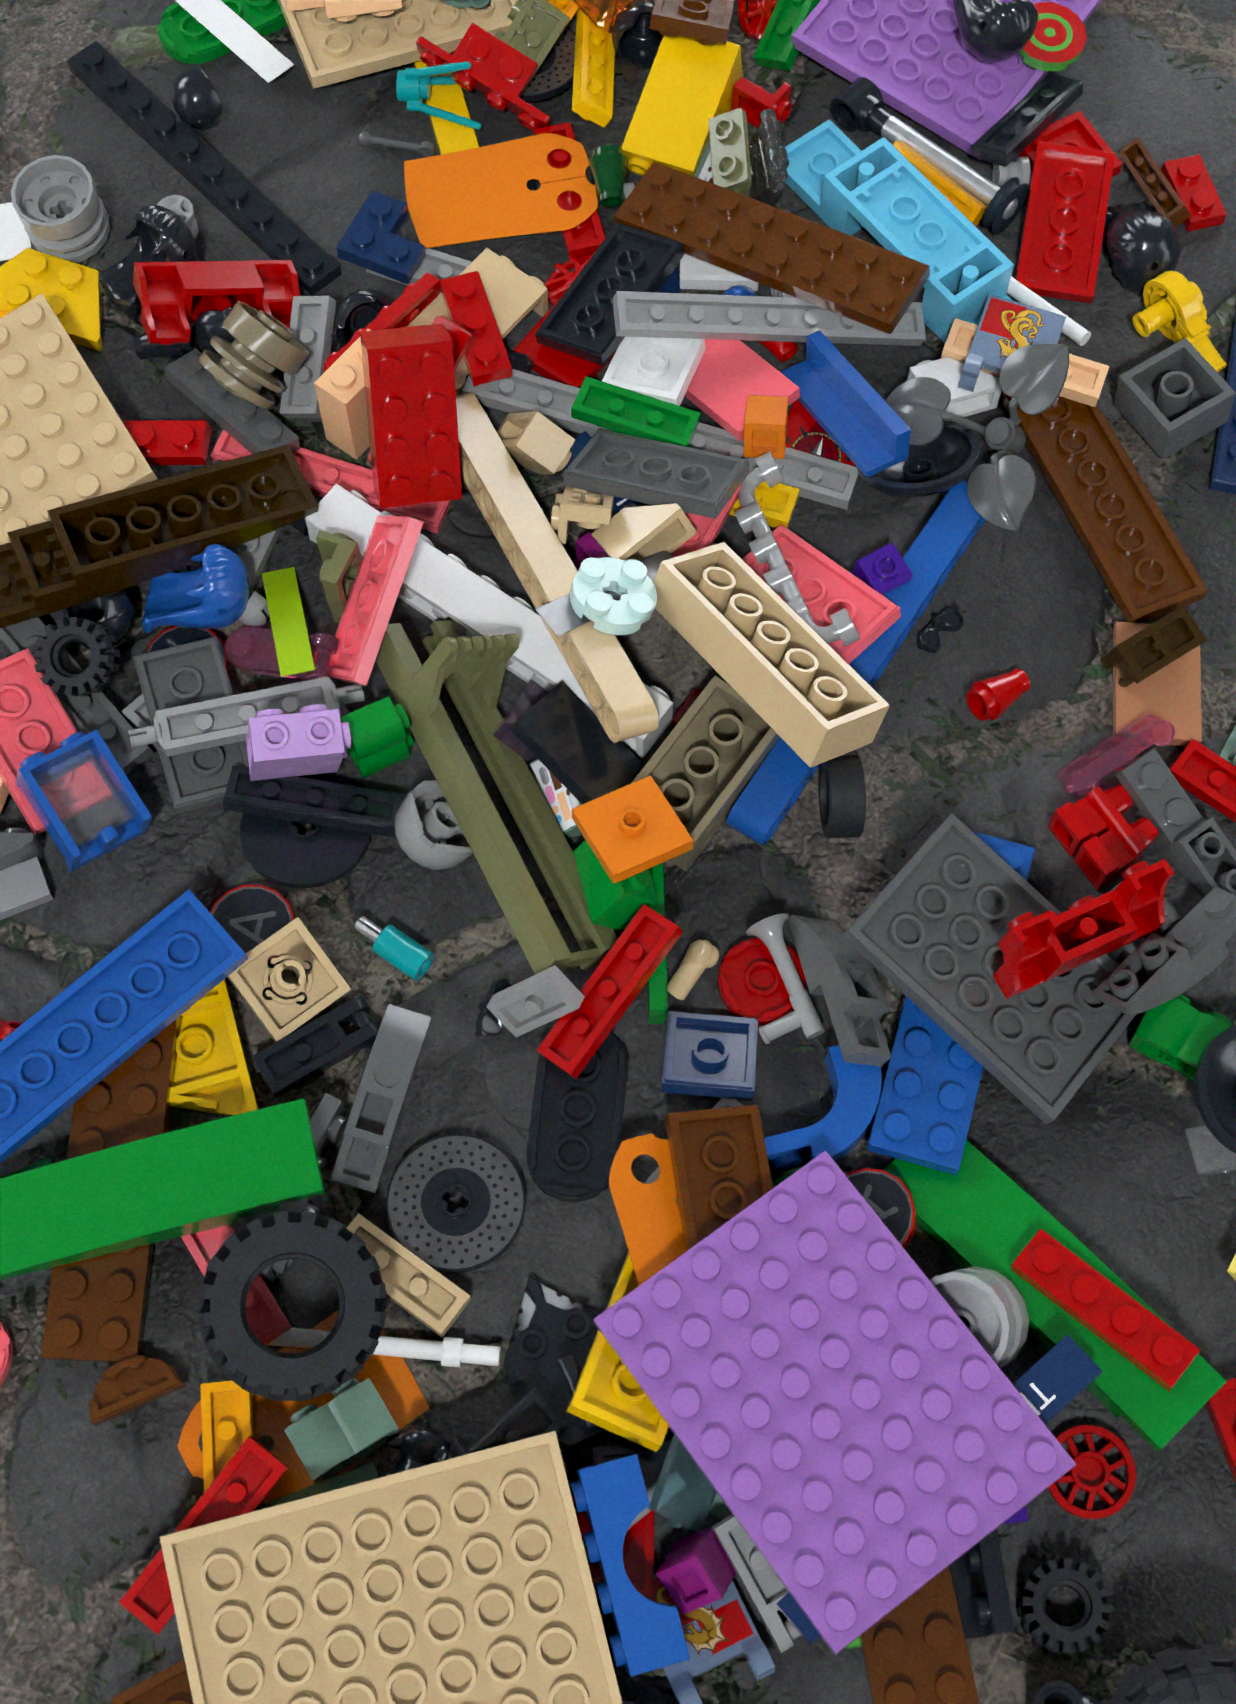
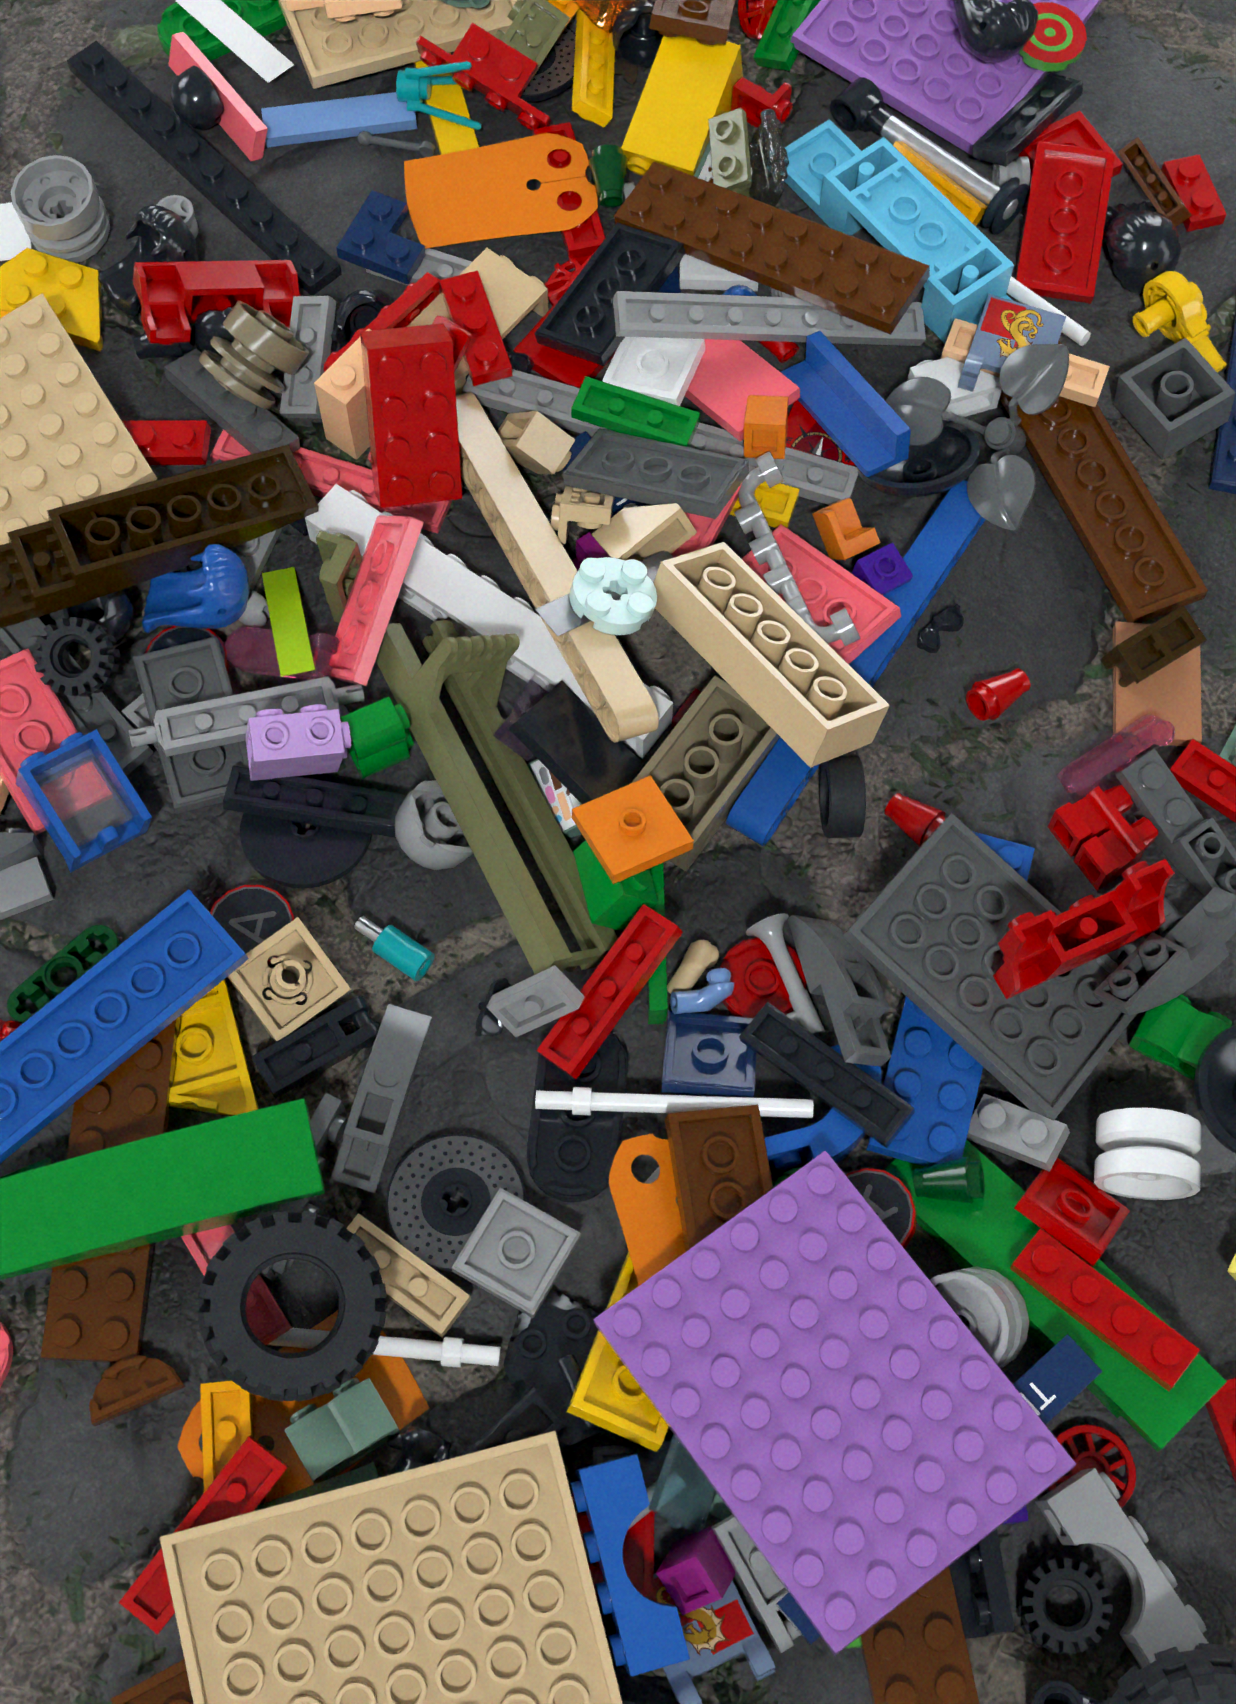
none -> dark green beam [7,925,121,1024]
none -> coral tile [168,32,268,162]
none -> medium blue tile [261,92,417,147]
none -> light grey tile [452,1188,581,1318]
none -> white bar [535,1087,813,1118]
none -> medium blue arm [670,968,735,1014]
none -> black tile [739,1002,915,1149]
none -> orange panel [812,498,880,560]
none -> red cone [884,793,946,847]
none -> dark green cone [914,1156,985,1204]
none -> light grey plate [967,1093,1070,1171]
none -> red tile [1014,1157,1130,1266]
none -> light grey arch [1035,1468,1209,1668]
none -> white wheel [1094,1108,1202,1200]

